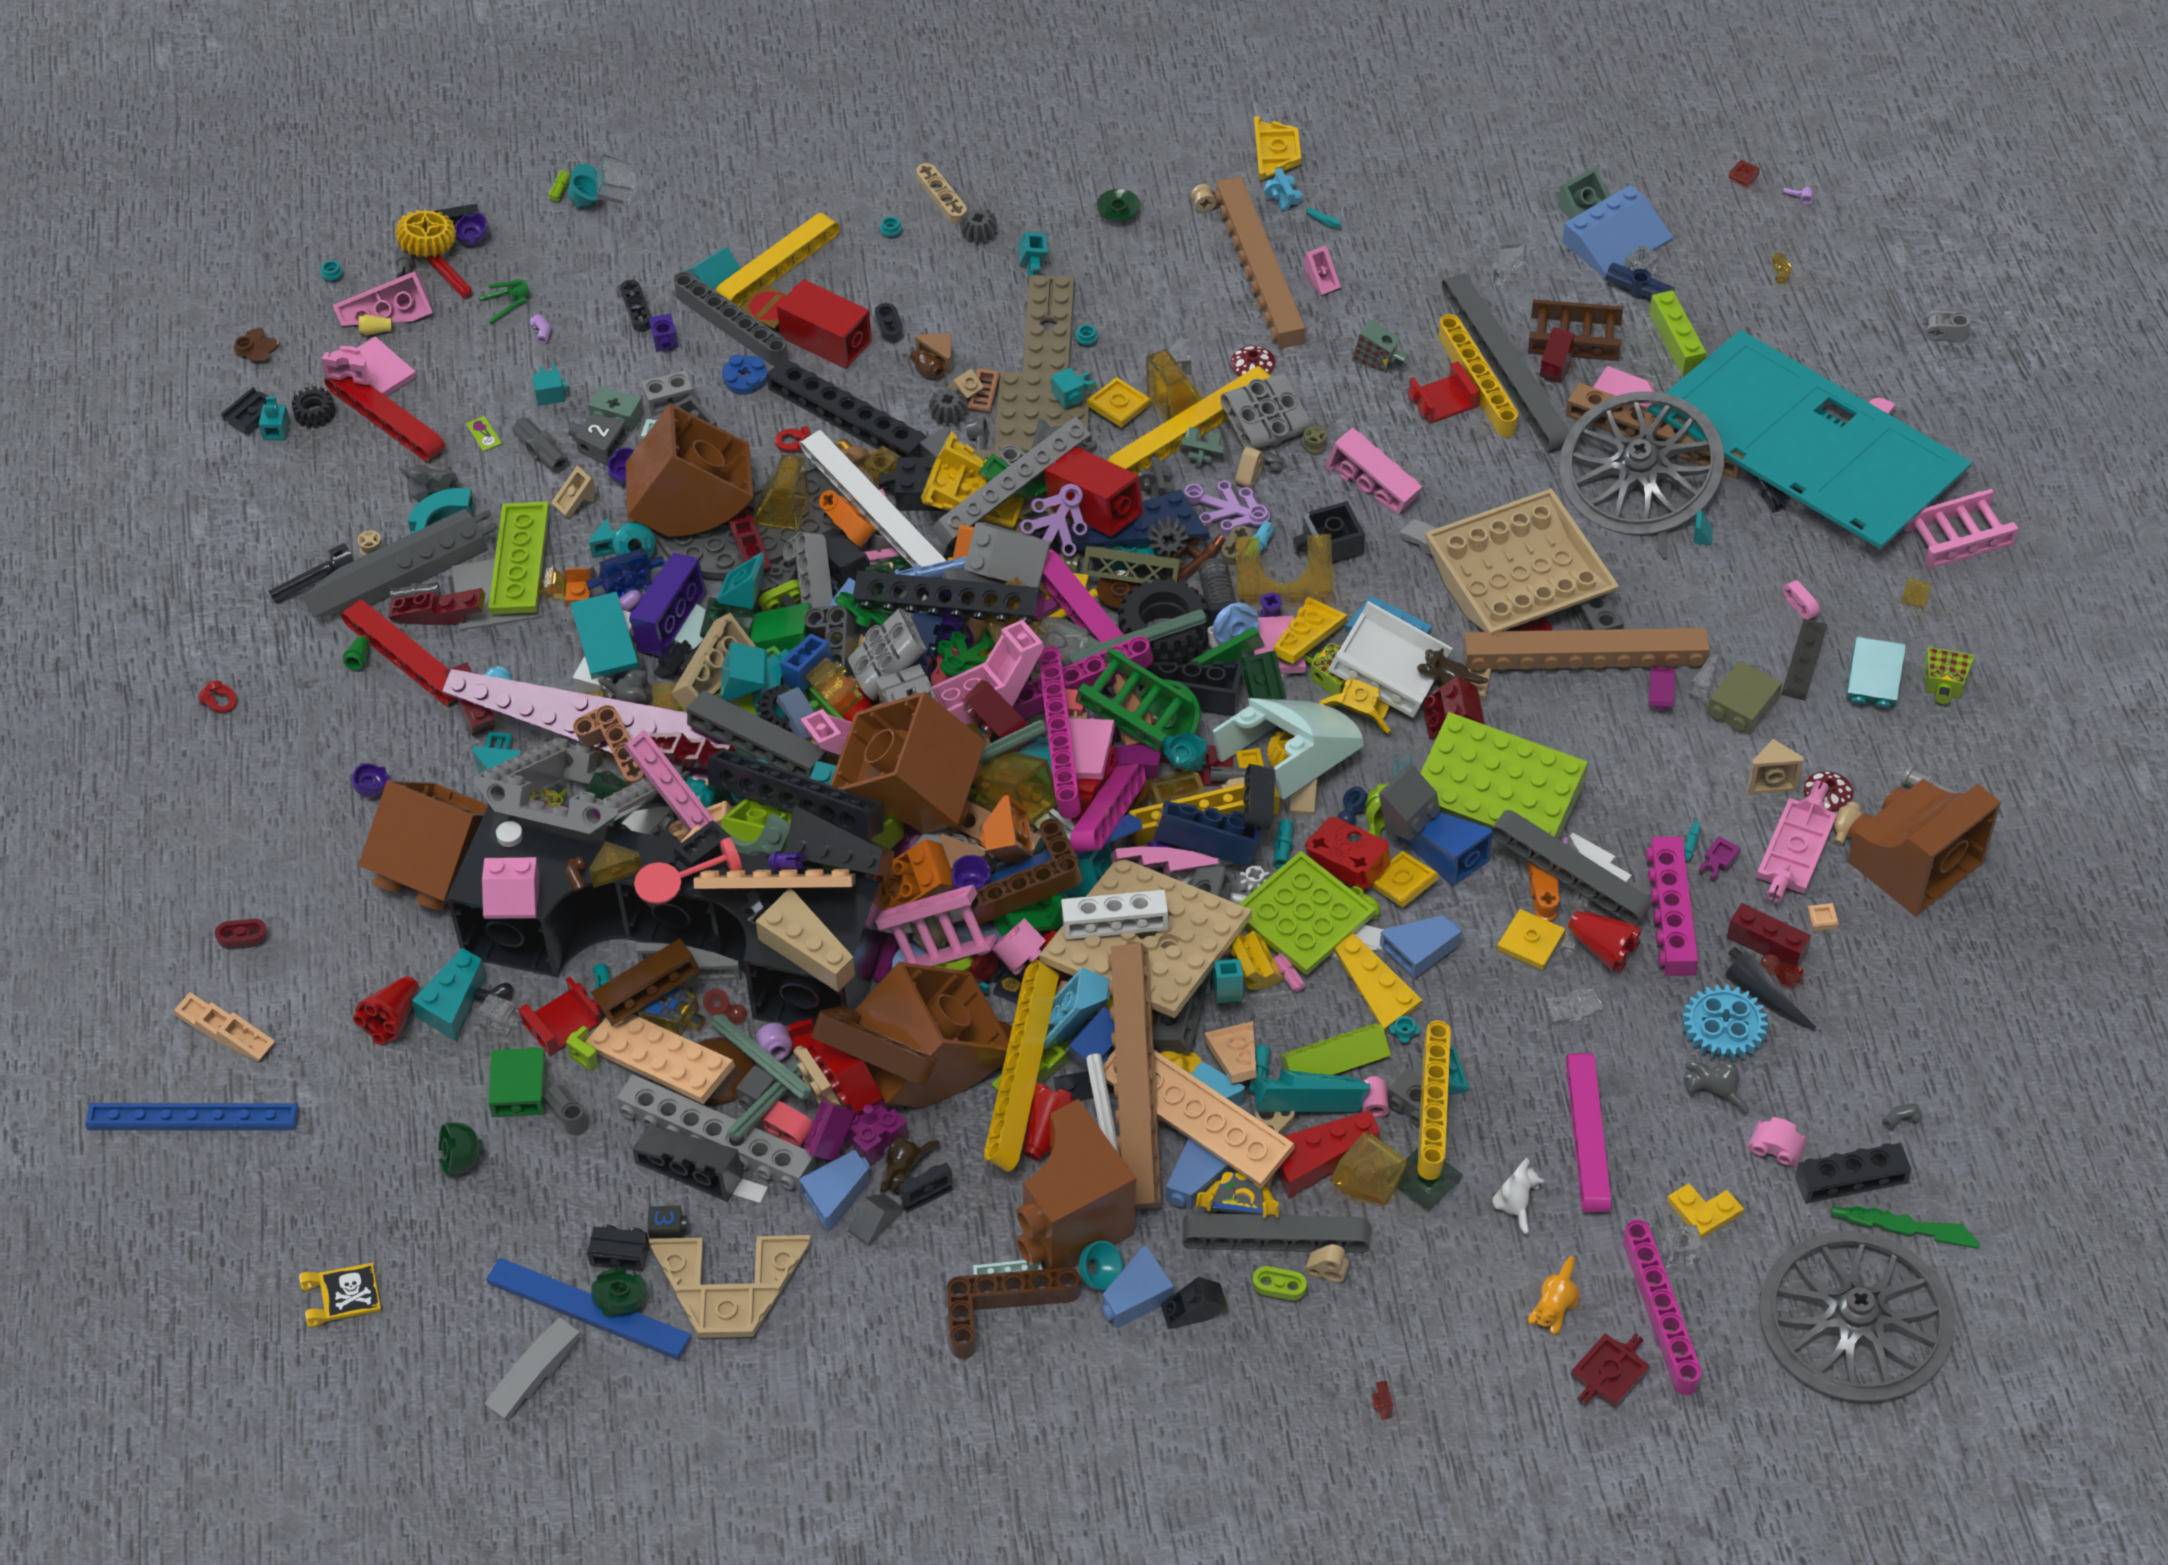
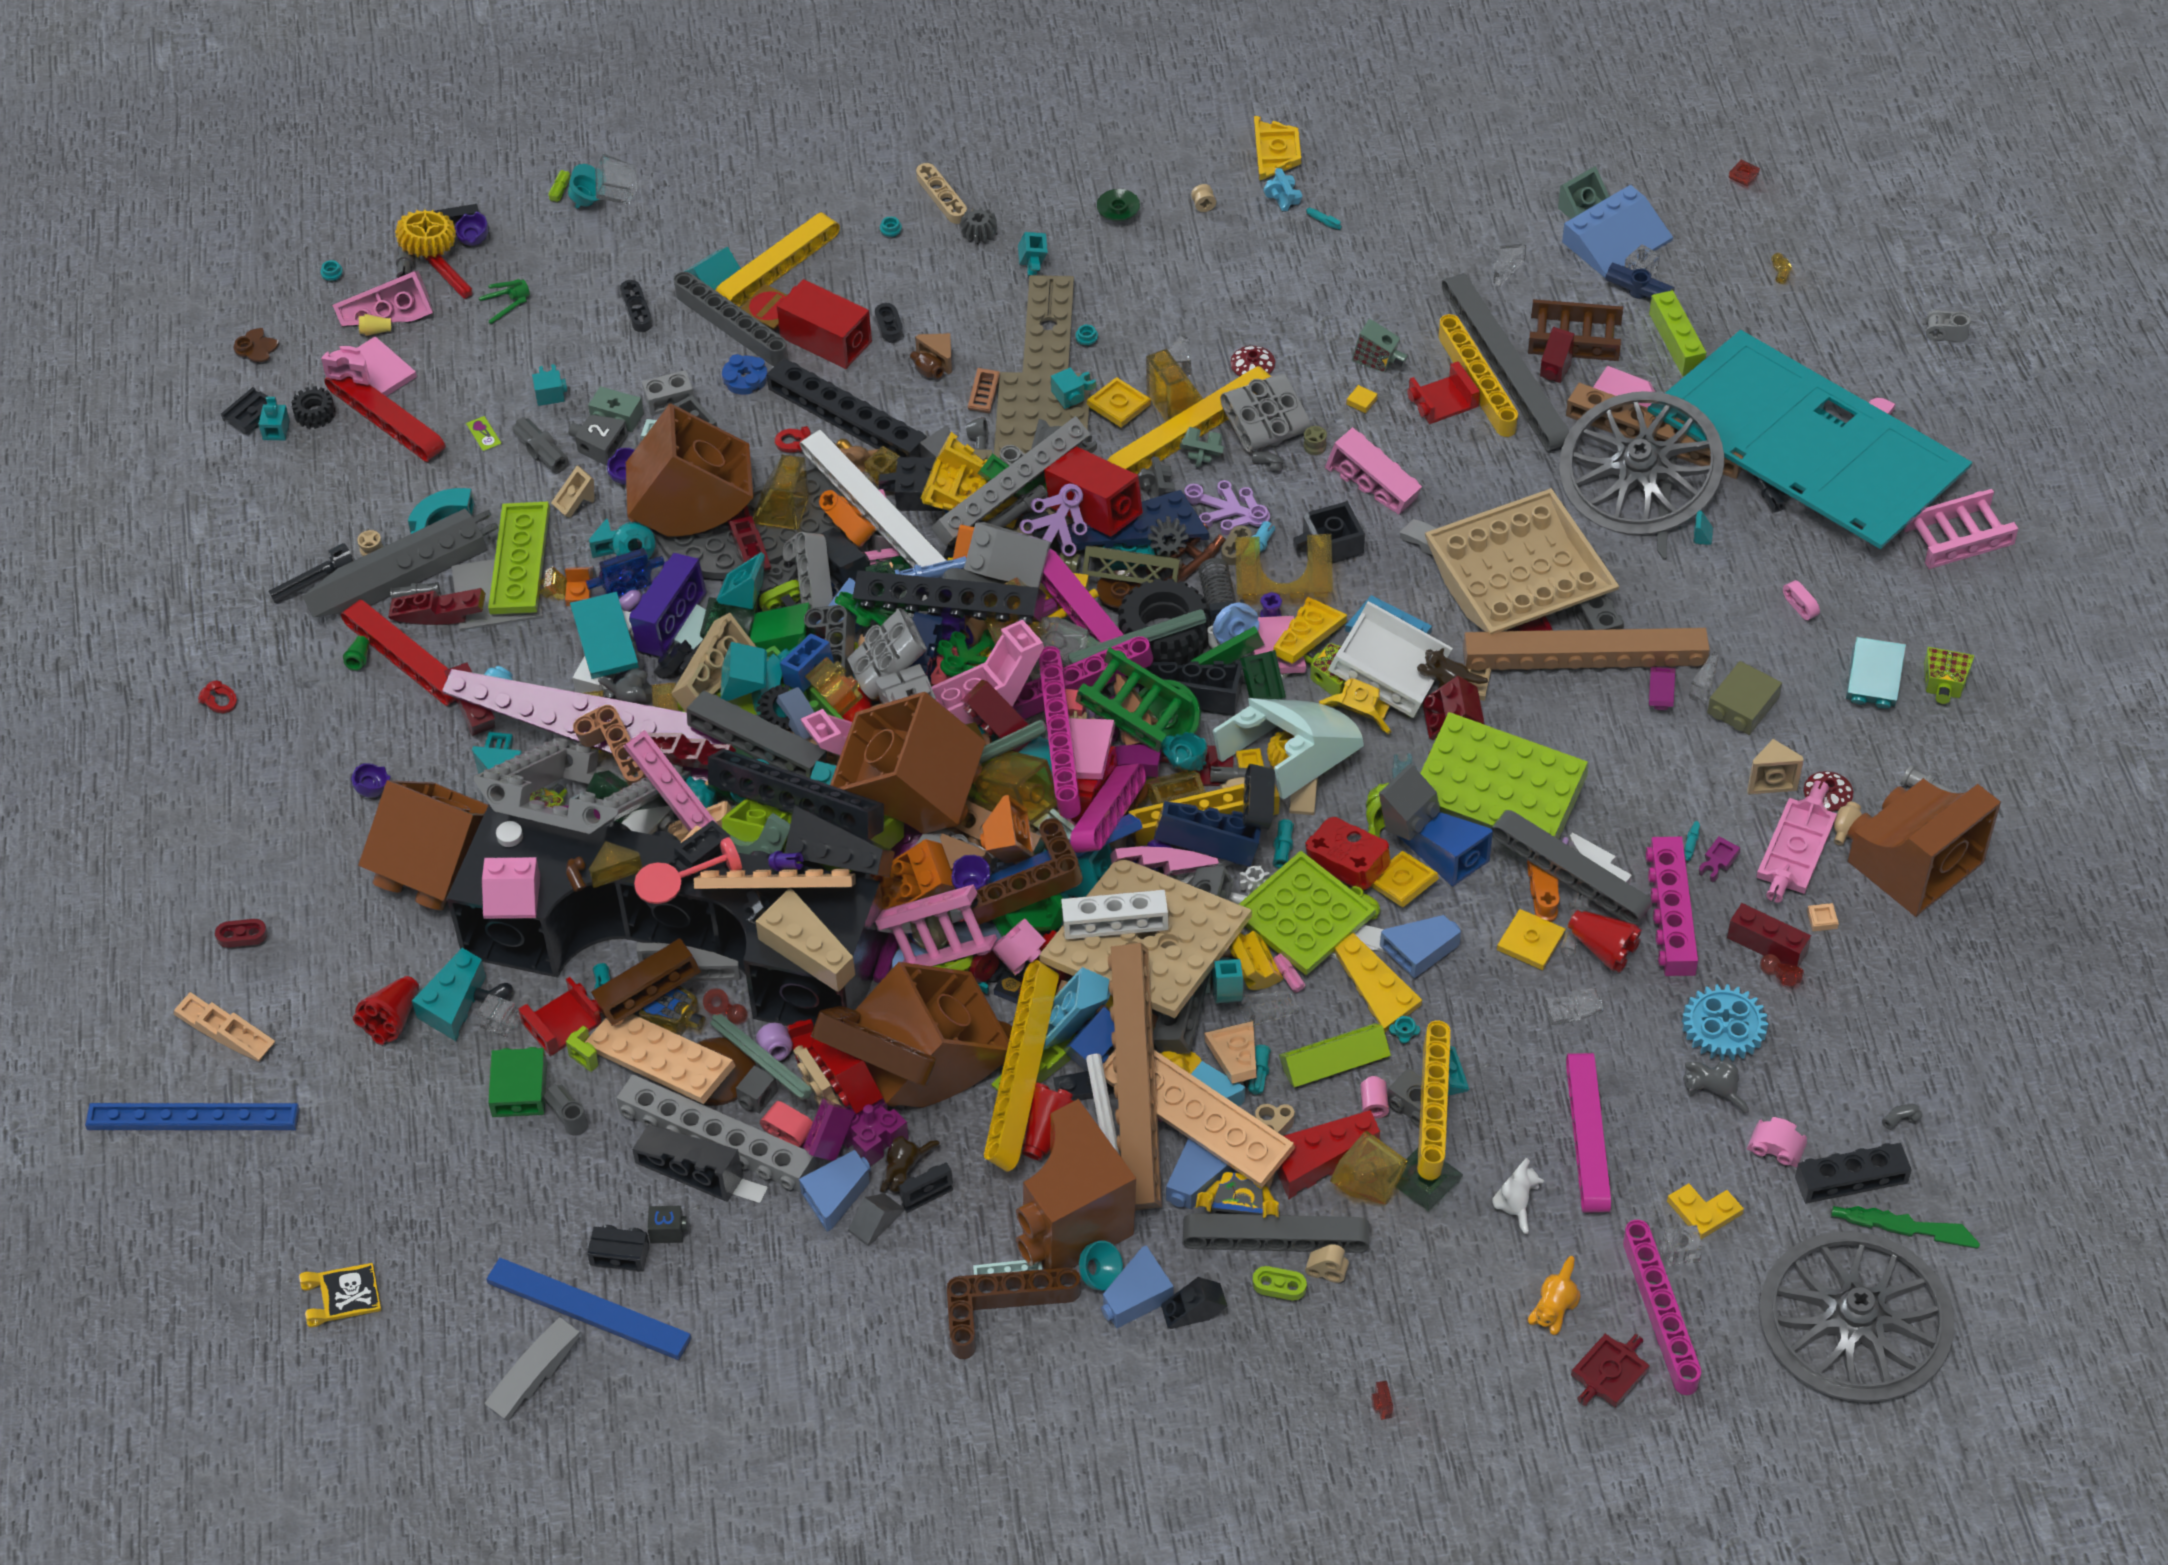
dark grey animal [399,465,458,501] -> none
dark green cylinder [438,1122,483,1175] -> none
lavender arm [530,314,552,344] -> none
dark green plate [591,1268,646,1317] -> none
dark purple brick [649,313,678,352] -> none
tan wing [649,1235,811,1338] -> none
sand green axle [727,1060,802,1141] -> none
dark grey gear [929,388,968,426] -> none
tan bracket [946,369,983,399] -> none
medium nougat brick [1213,176,1305,349] -> none
tan piece [1235,446,1264,488] -> none
teal slope [1253,1069,1370,1112] -> none
bright pink slope [1304,245,1341,295] -> none
dark blue plate [1337,786,1368,826] -> none
black piece [1725,947,1816,1029] -> none
clear smoke tile [1782,619,1827,701] -> none
lavender hand [1783,187,1813,205] -> none
clear yellow plate [1901,577,1932,607] -> none
none -> dark grey pin [985,484,1048,528]
none -> yellow tile [1346,385,1378,413]

